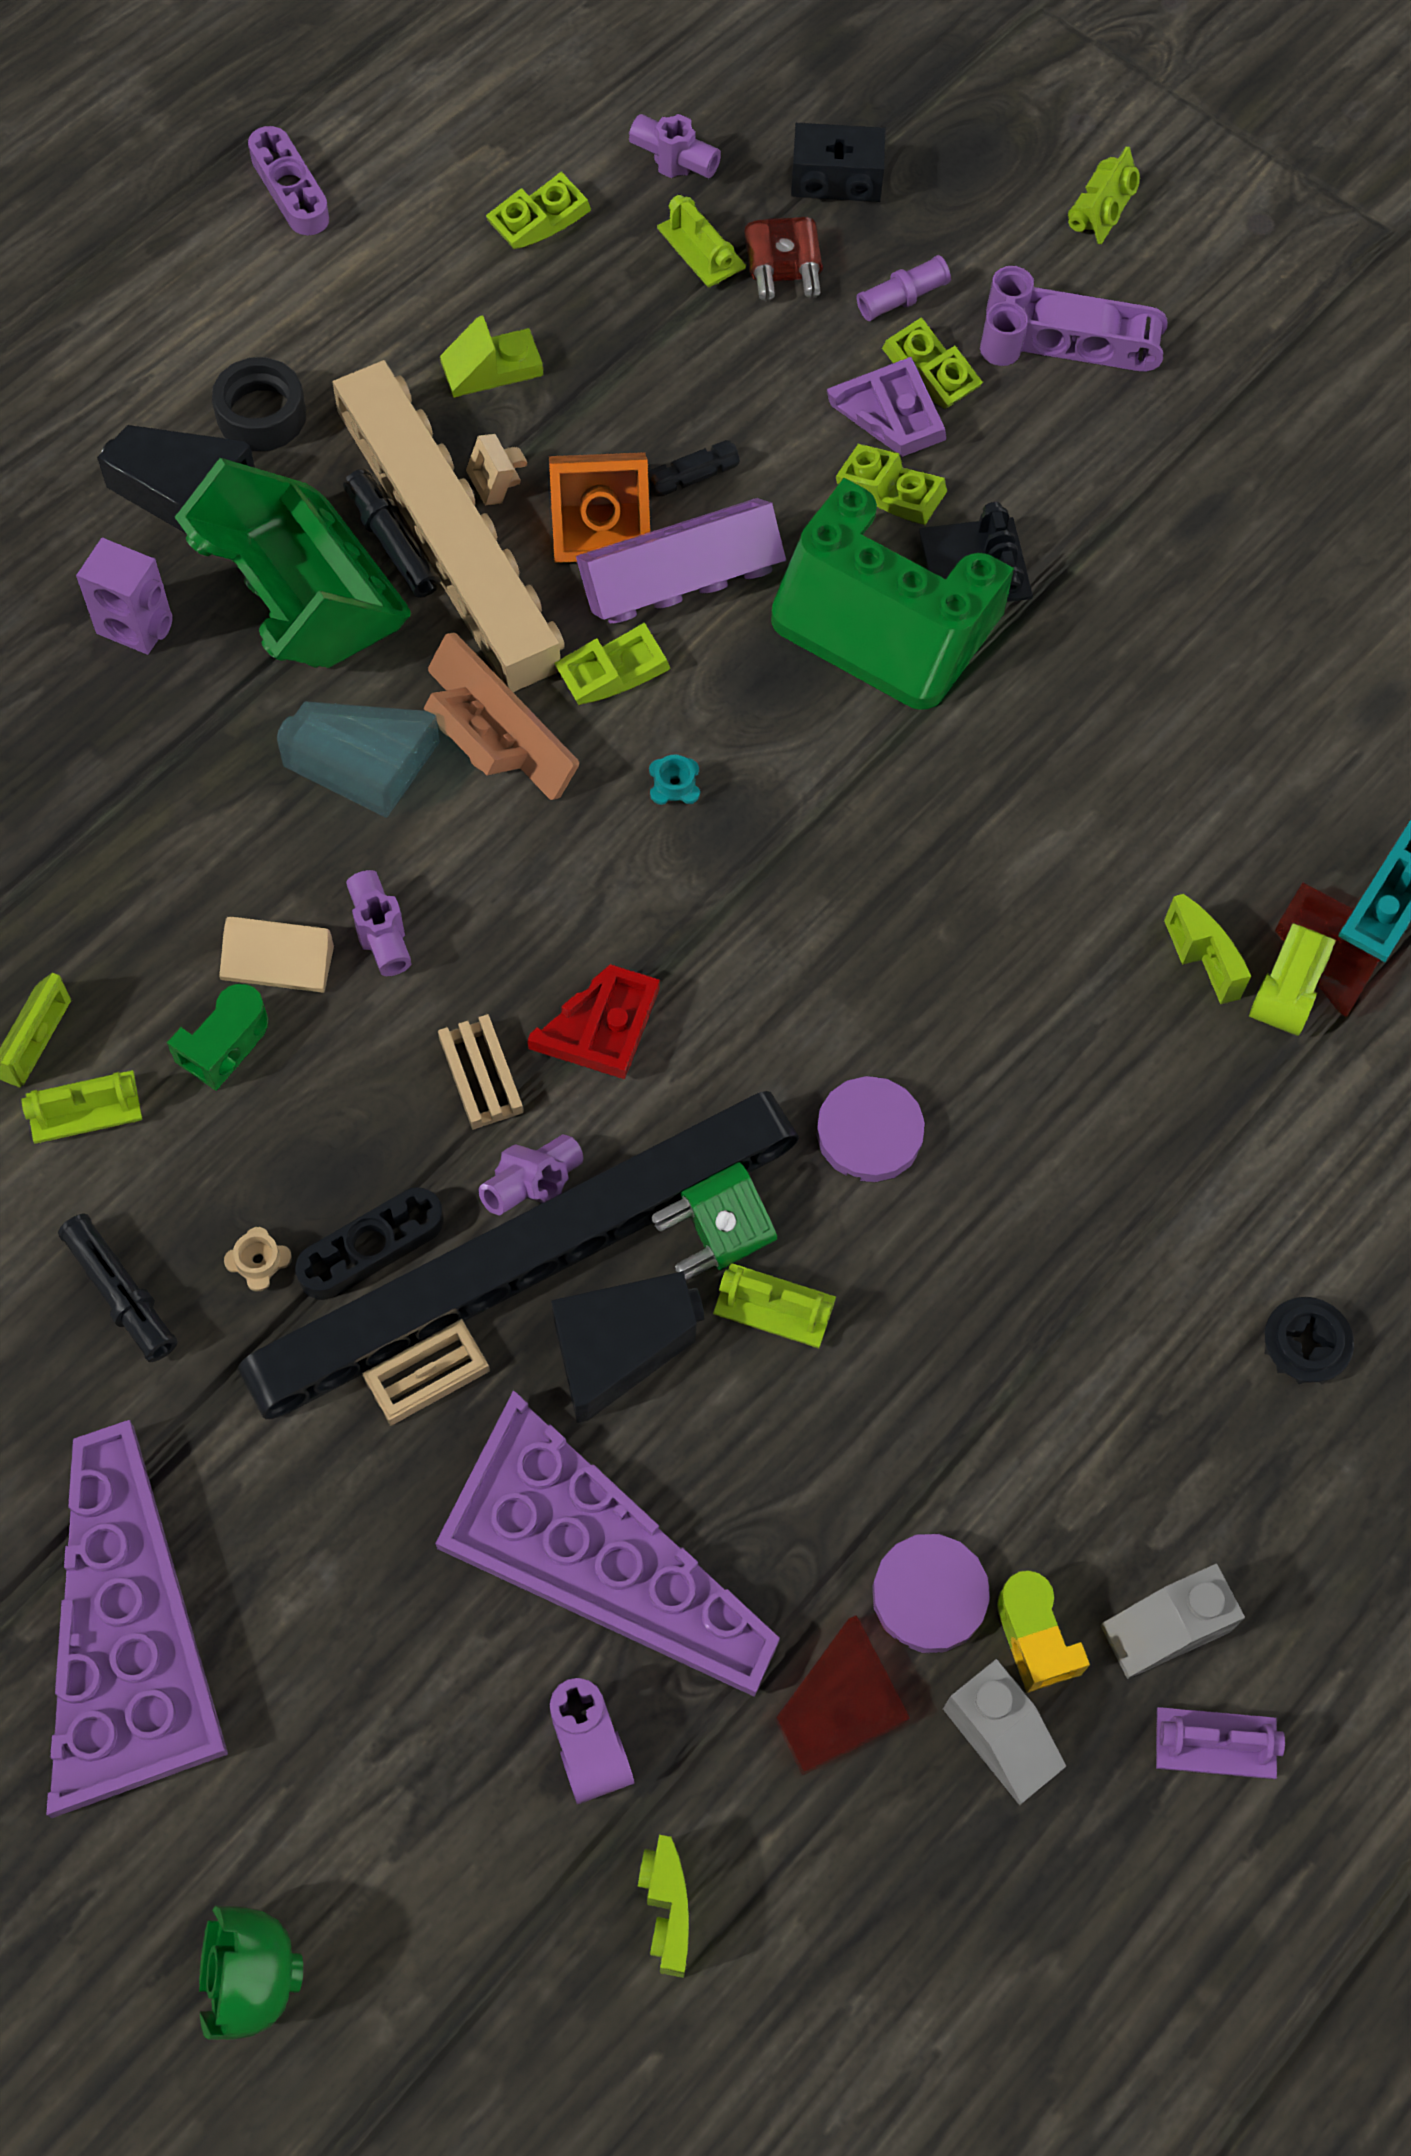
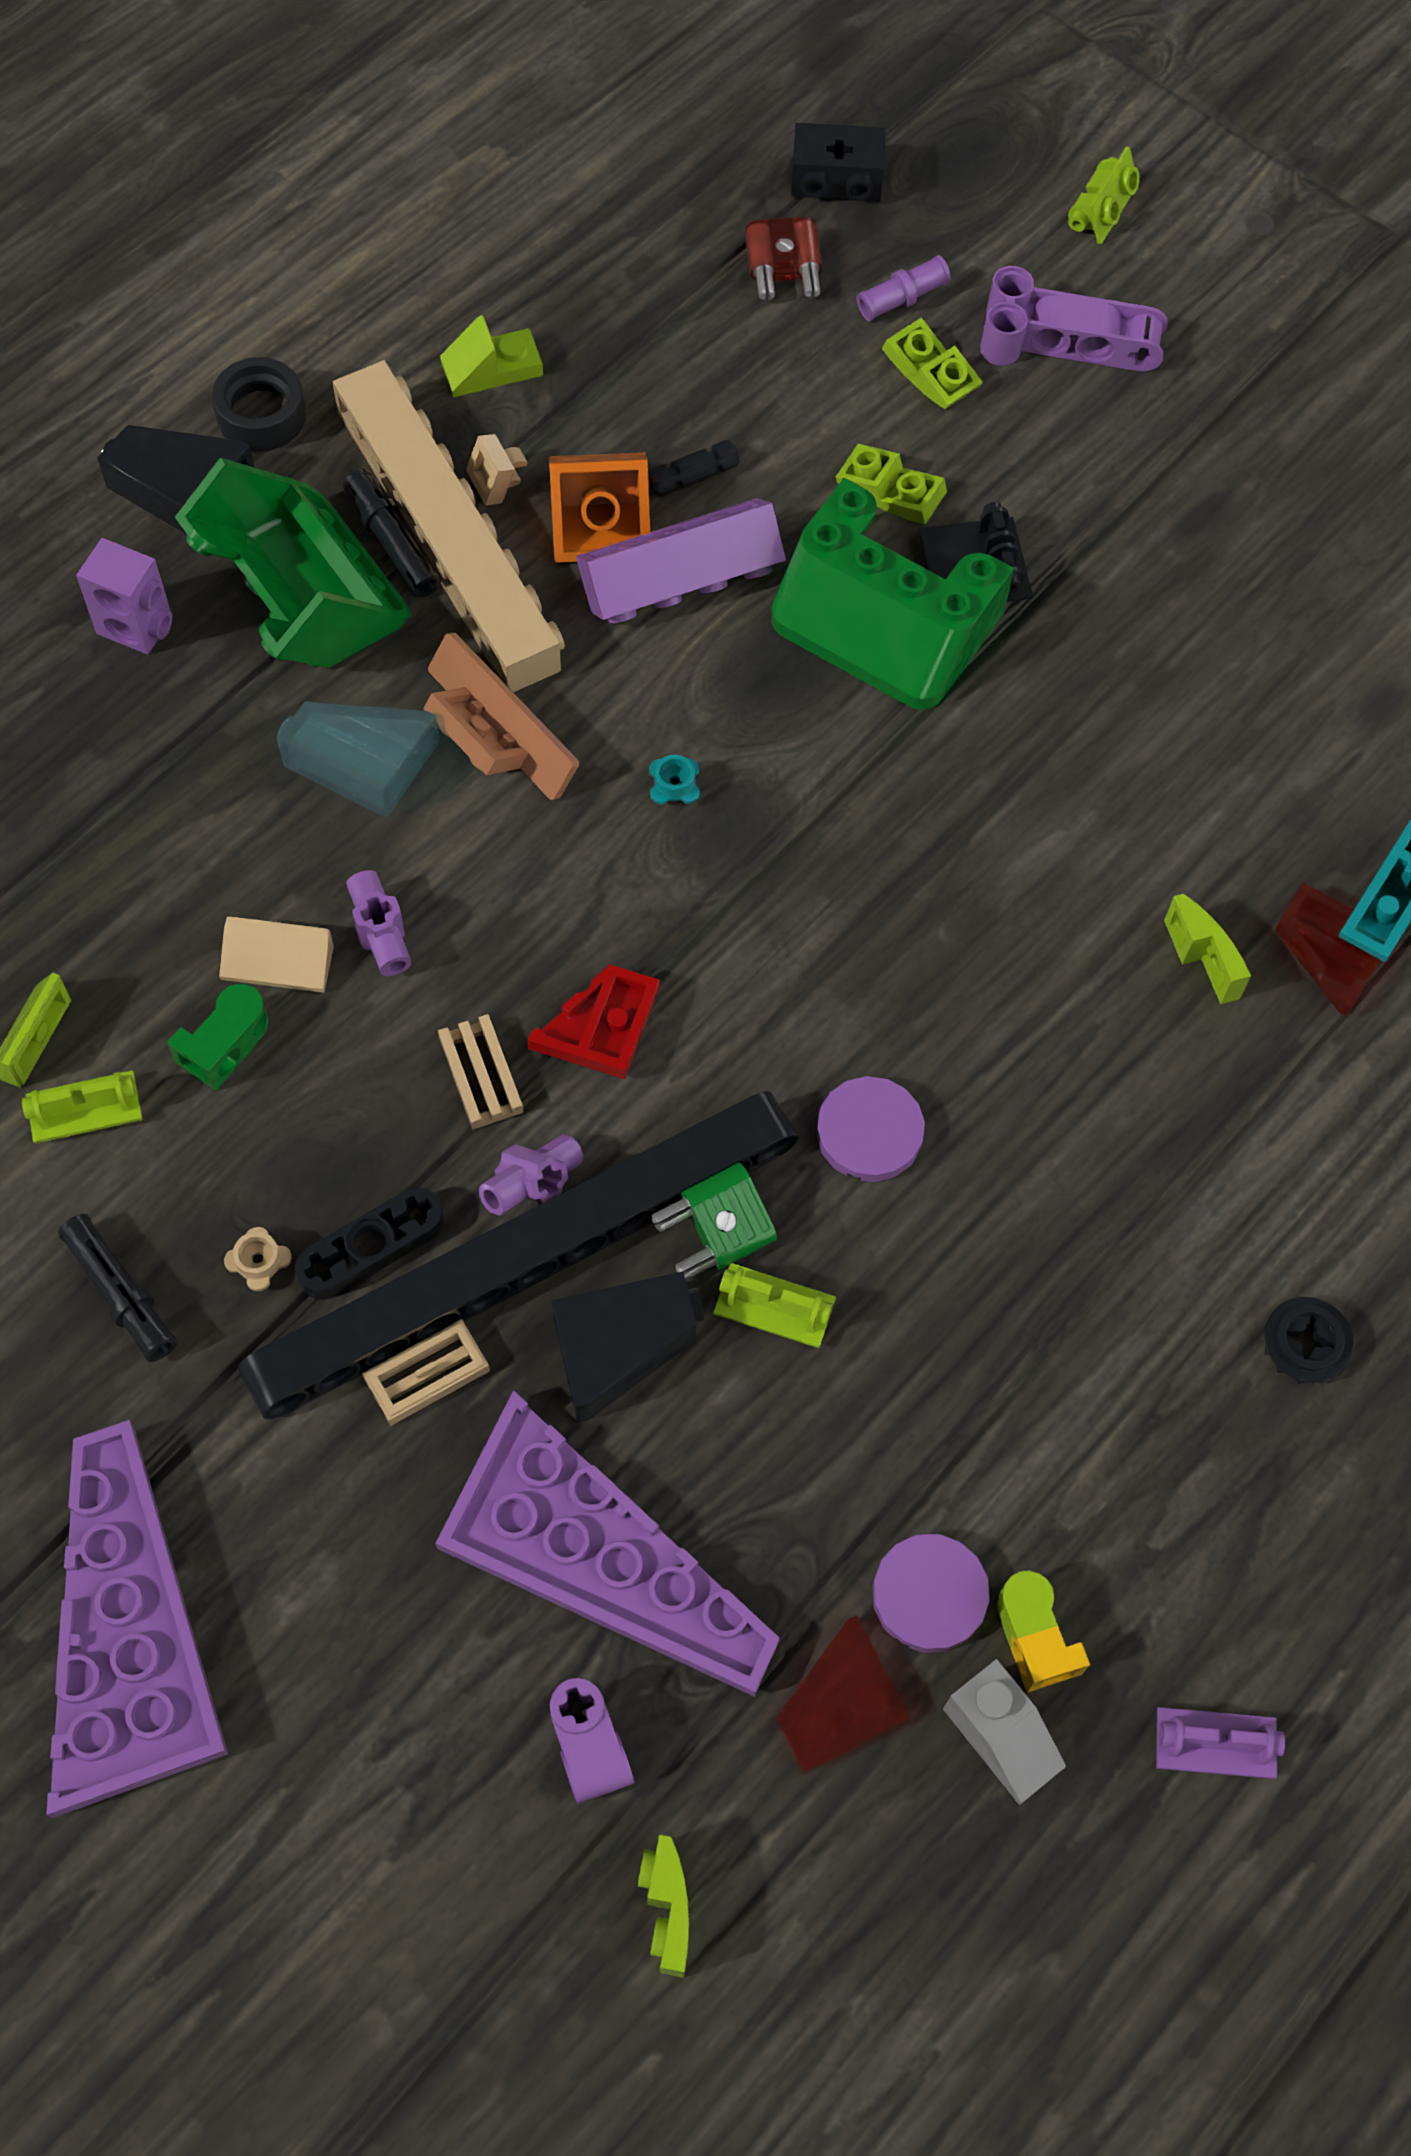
green cylinder [199,1906,303,2039] -> none
medium lavender beam [248,126,329,235] -> none
lime slope [486,171,591,249] -> none
lime slope [554,622,671,705] -> none
medium lavender axle [629,114,721,179] -> none
lime hinge [657,195,746,288] -> none
medium lavender wing [827,357,946,457] -> none
light grey slope [1100,1563,1245,1679] -> none
lime piece [1249,923,1336,1036] -> none

